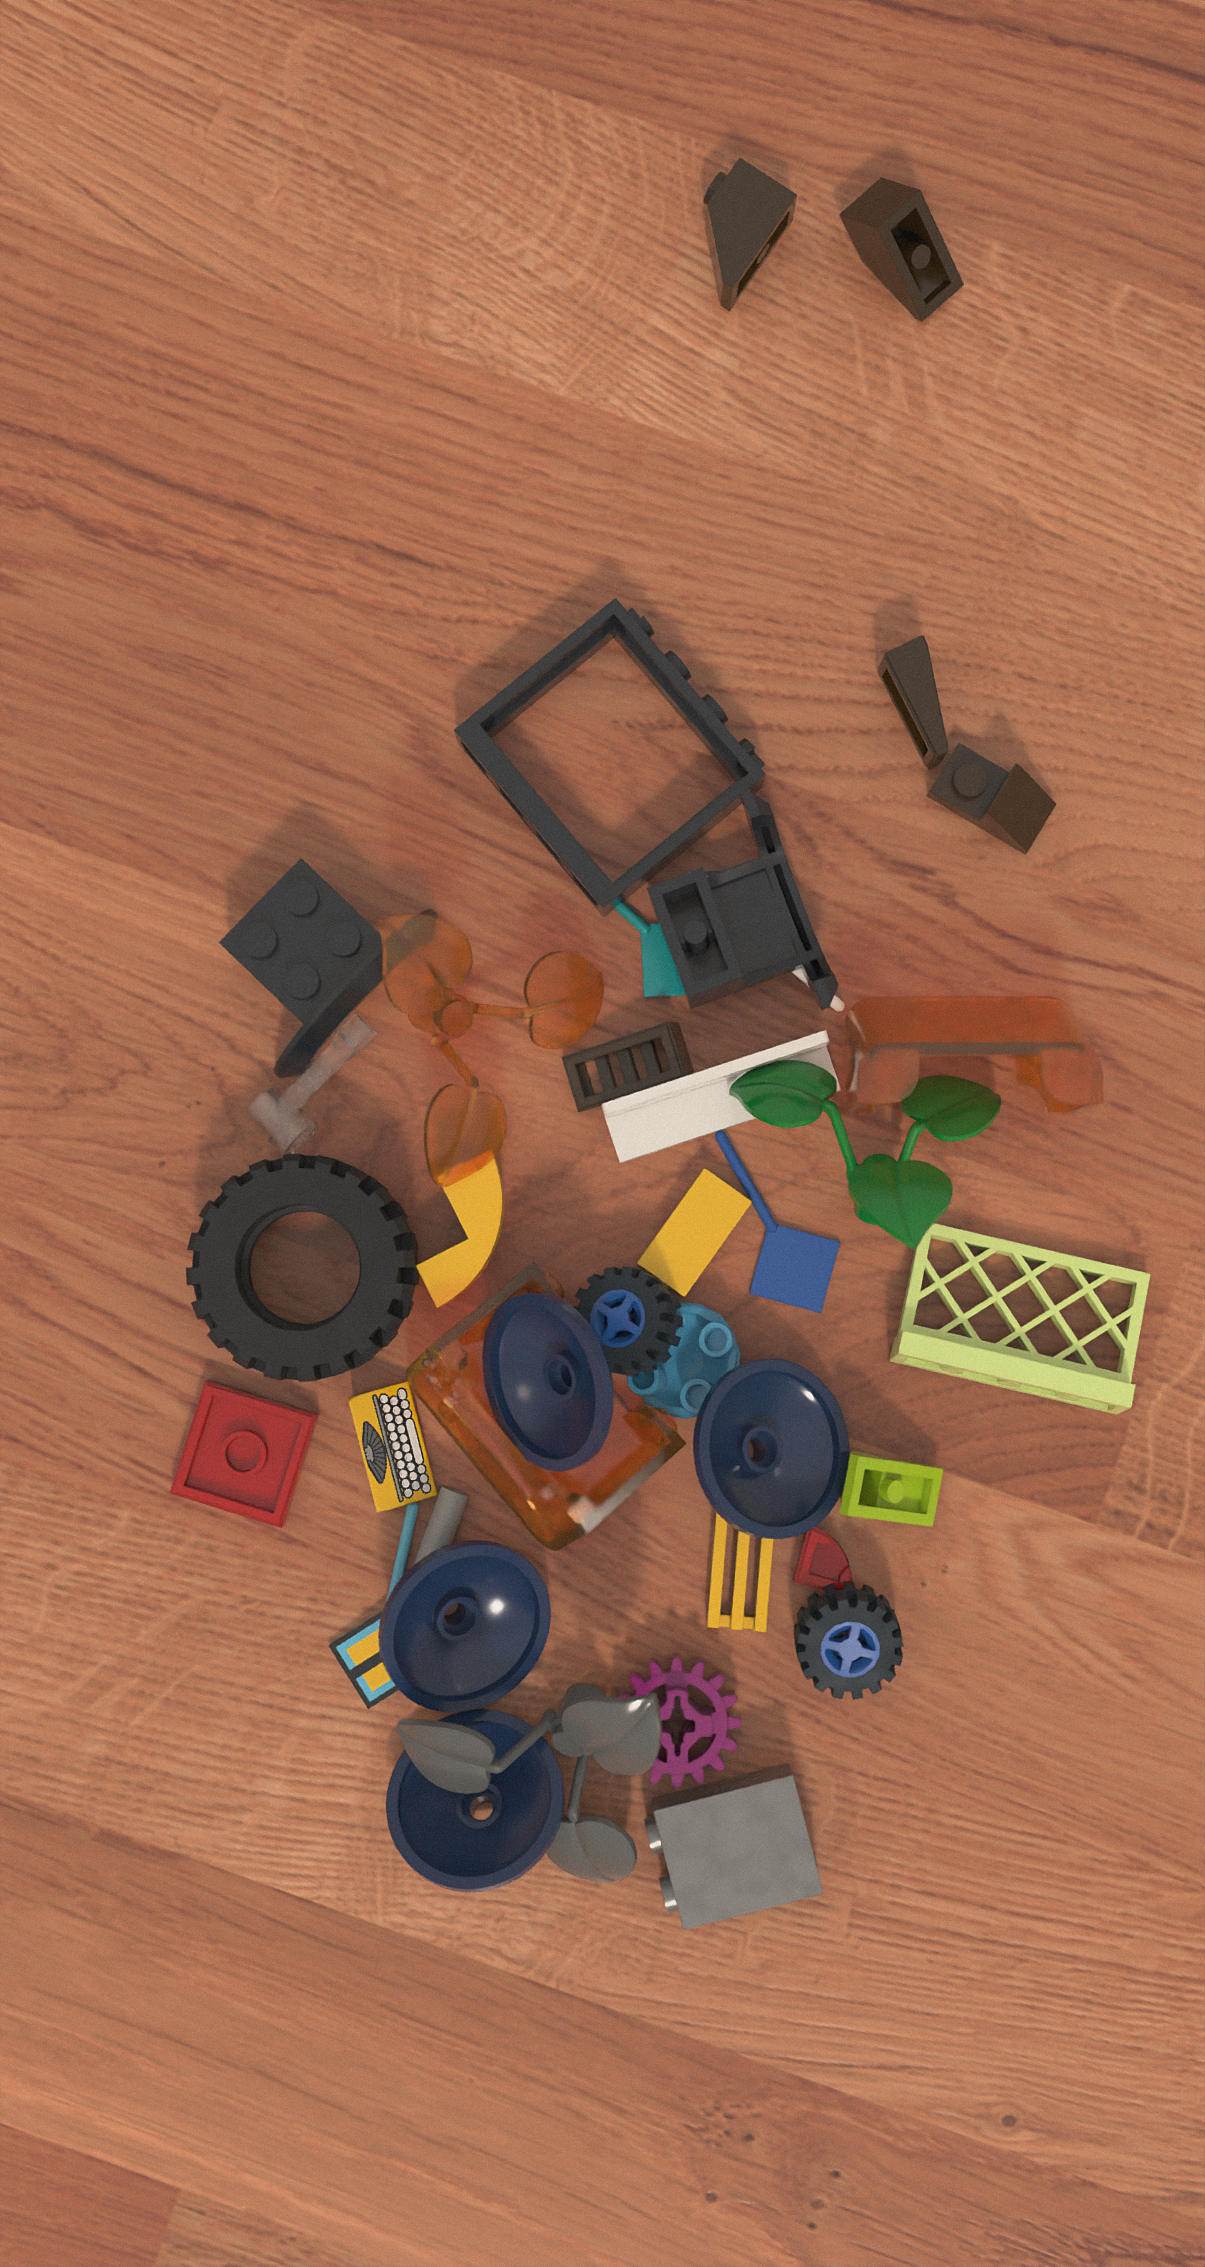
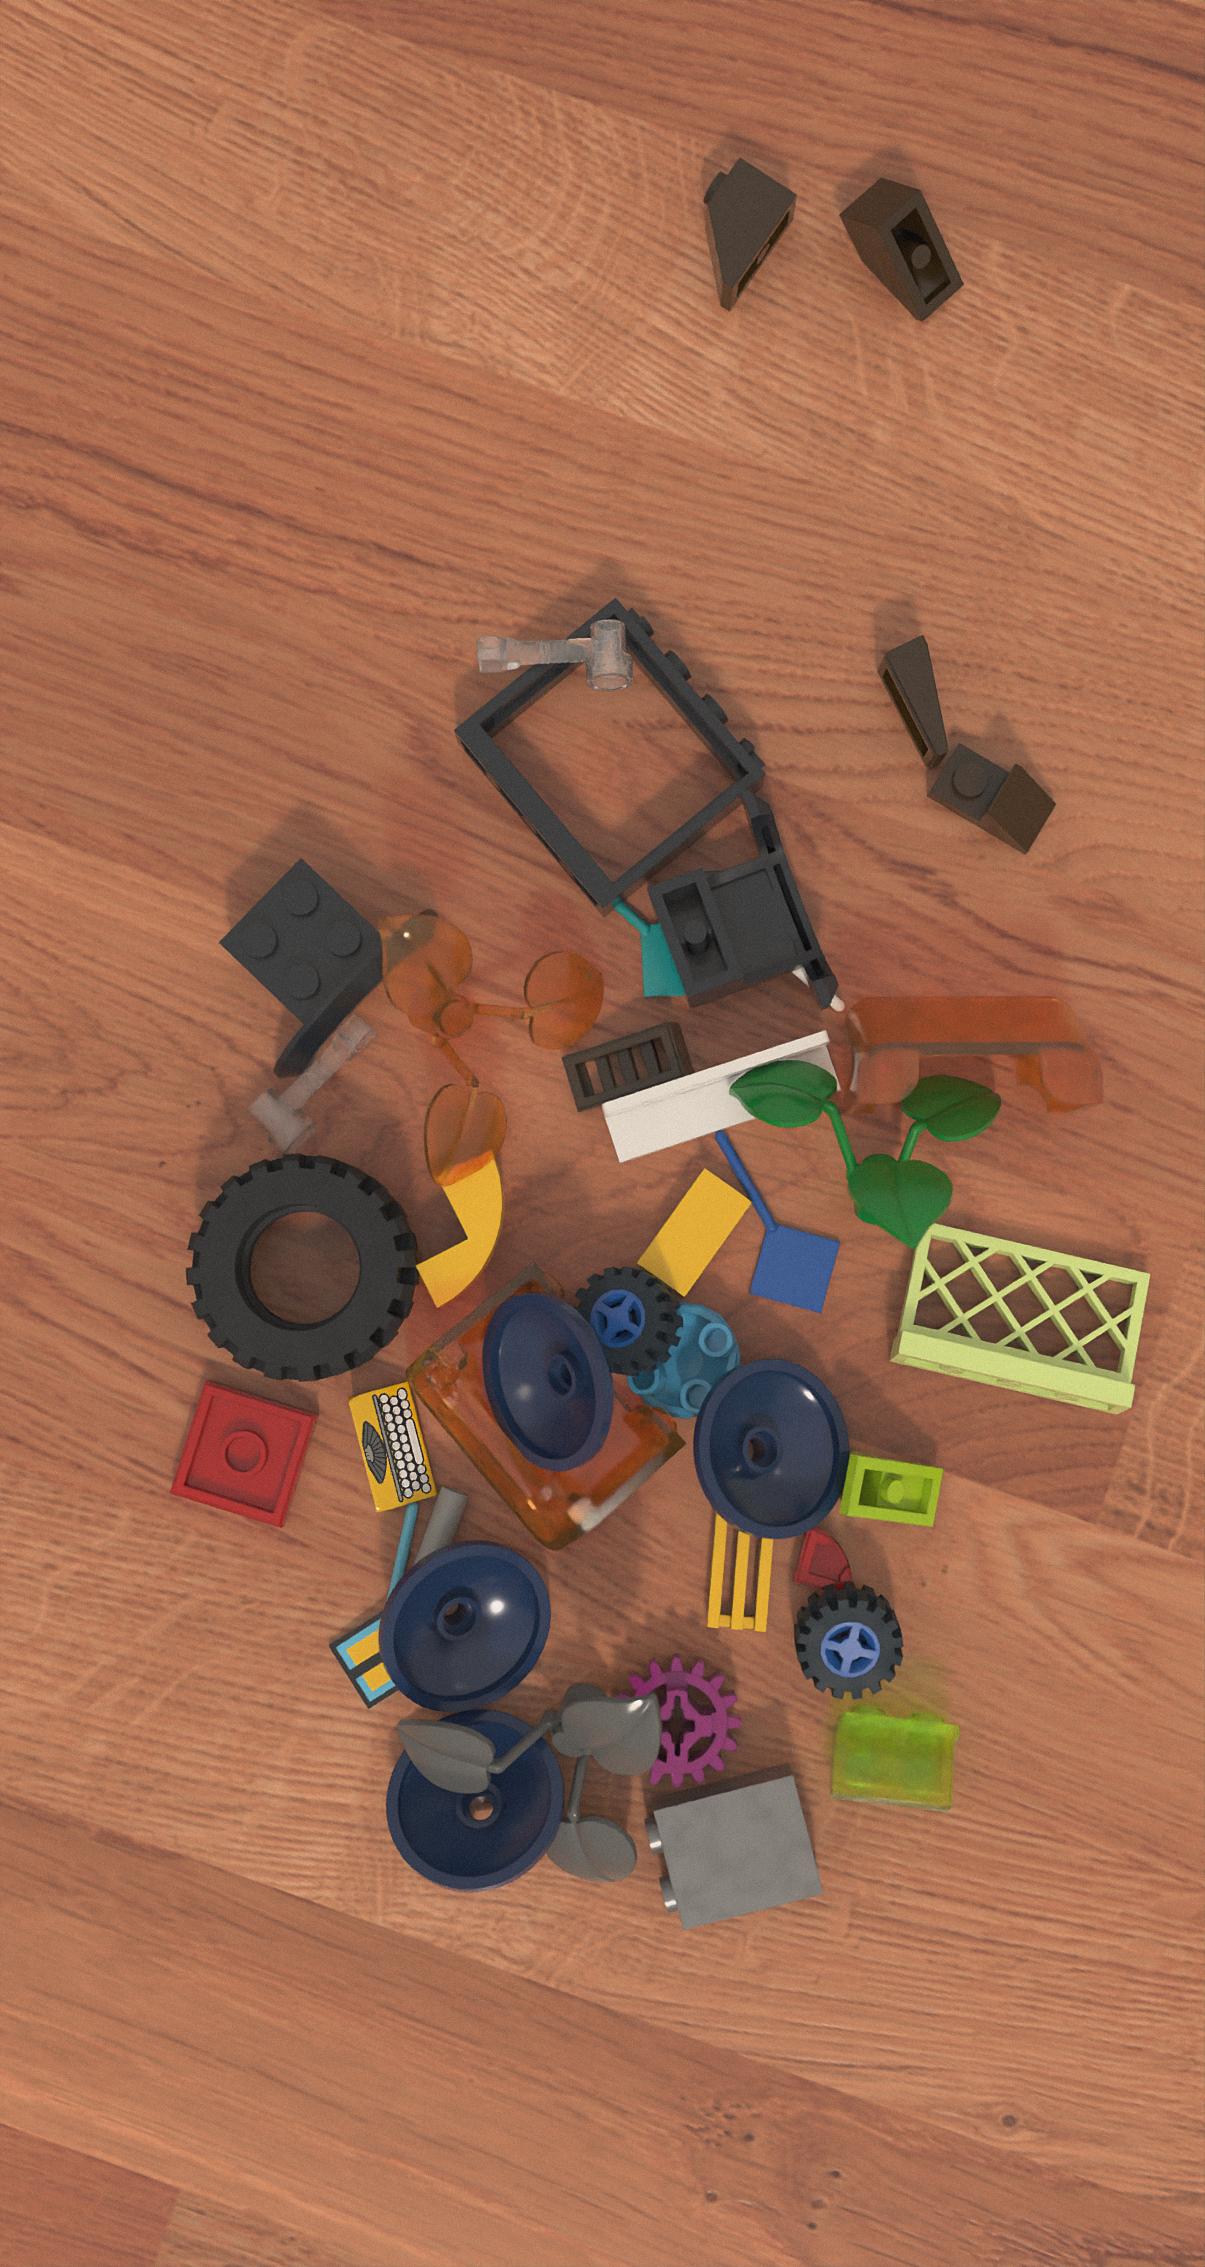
none -> clear brick [477,620,634,691]
none -> clear neon green bracket [829,1706,960,1812]

